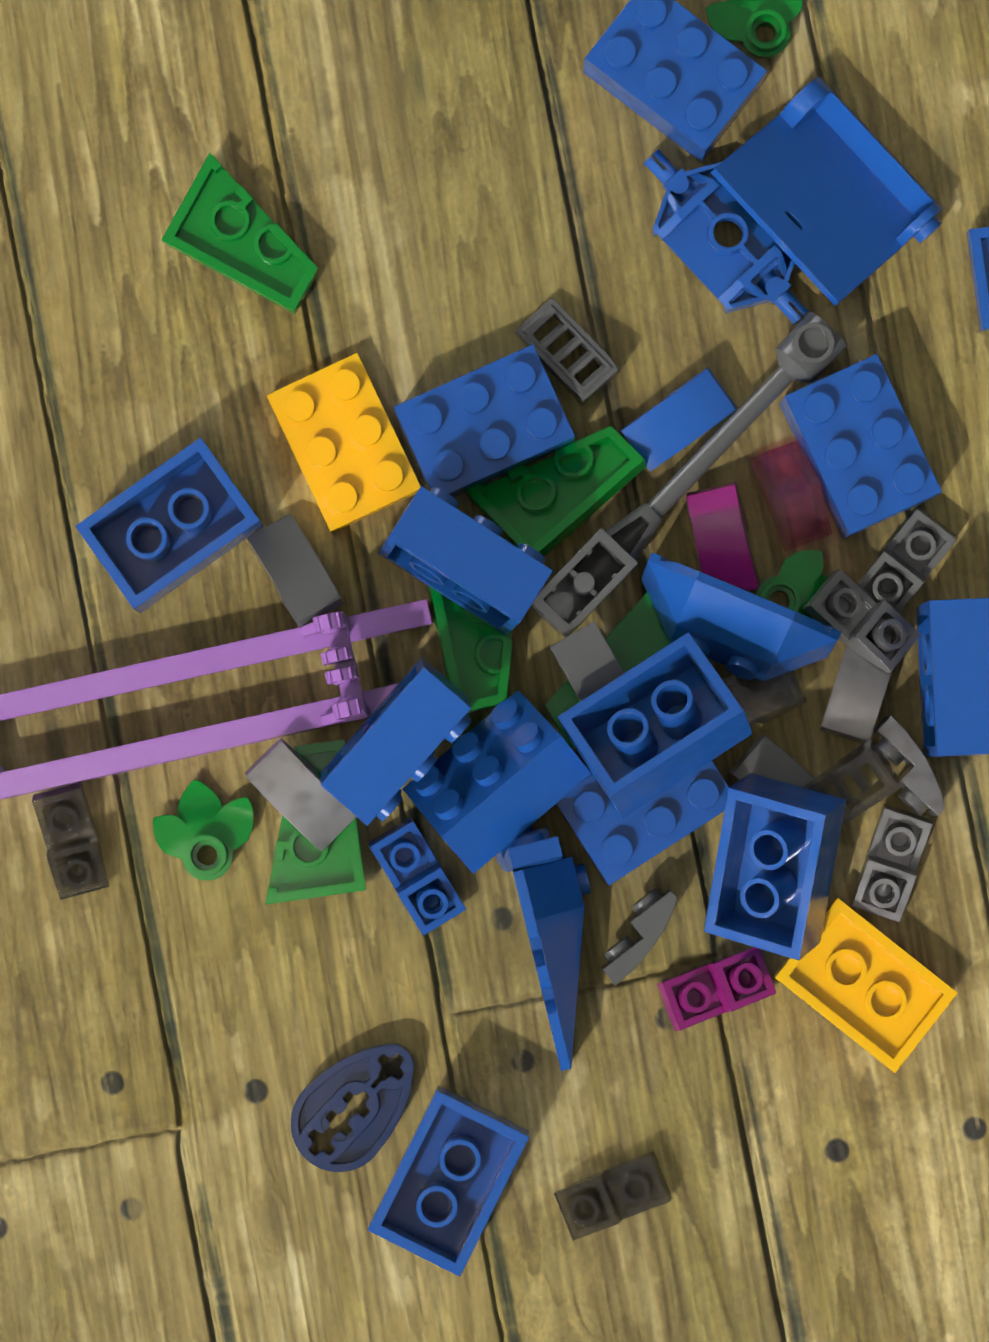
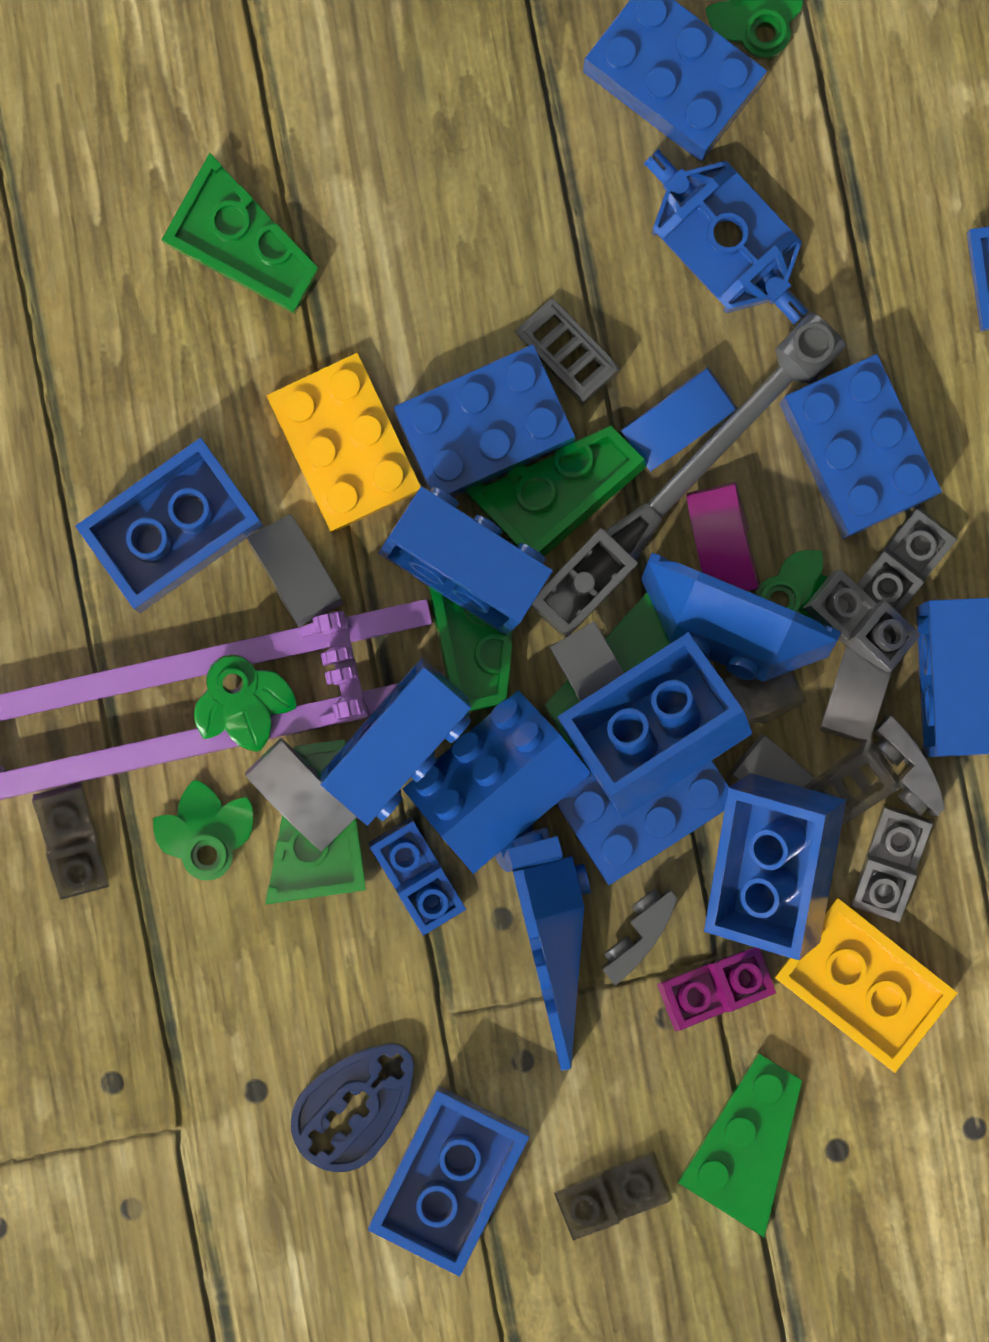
blue door [711,76,943,306] -> none
clear pink slope [749,440,832,552] -> none
none -> green plate [194,655,297,752]
none -> green wing [677,1052,802,1238]

